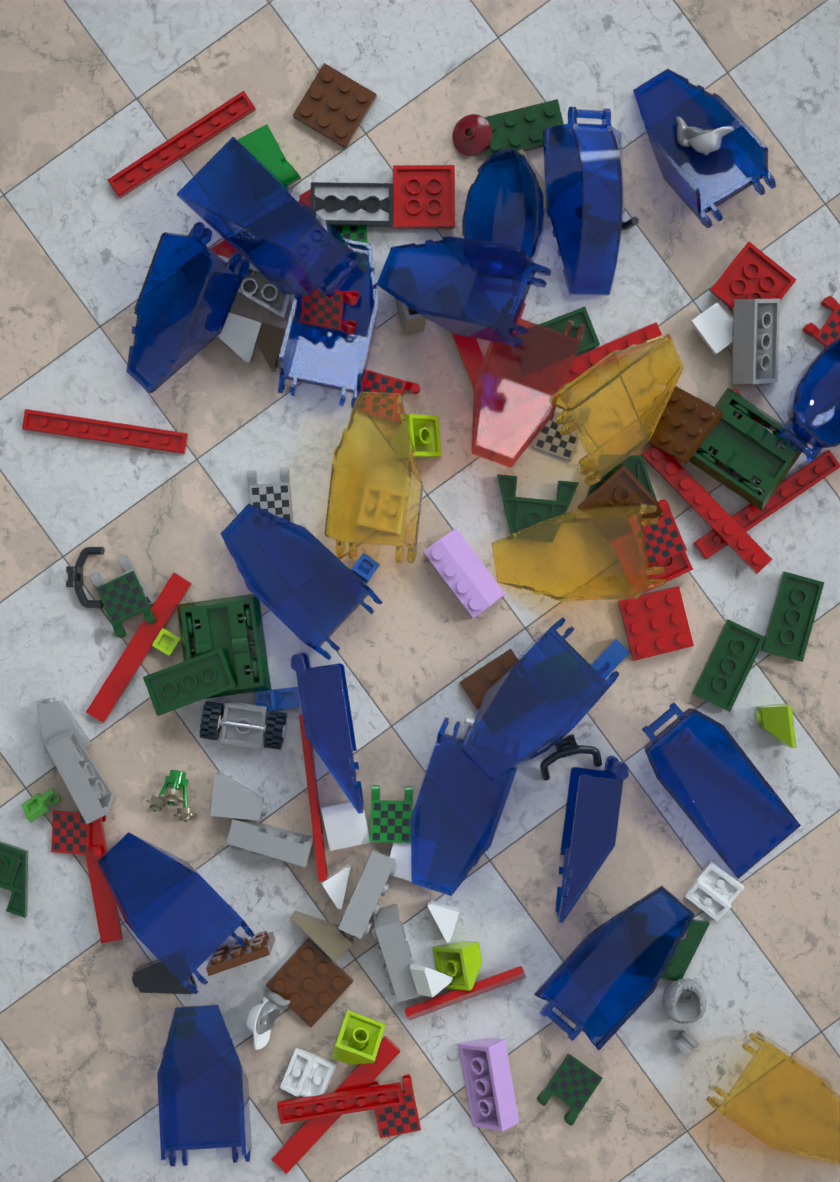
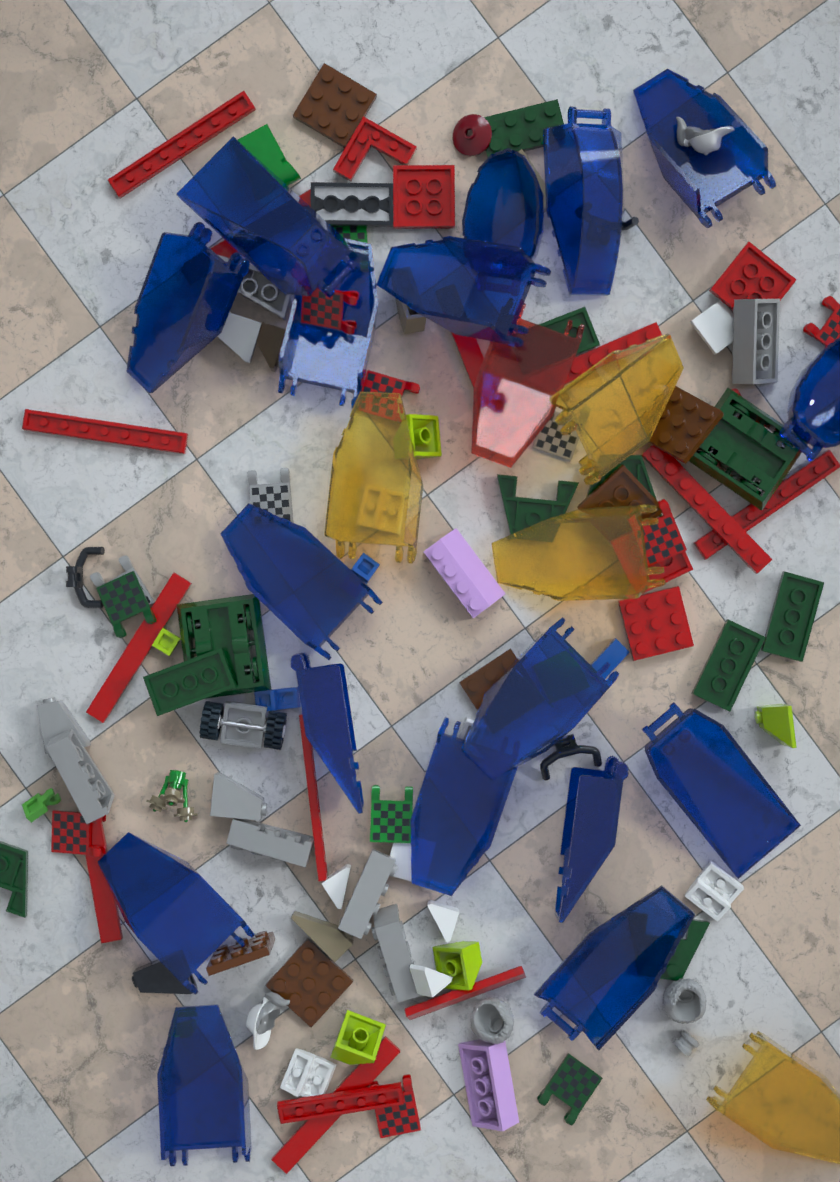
white slope [321,799,371,851] -> none
none -> red plate [333,116,417,182]
none -> light grey hair [470,997,514,1044]

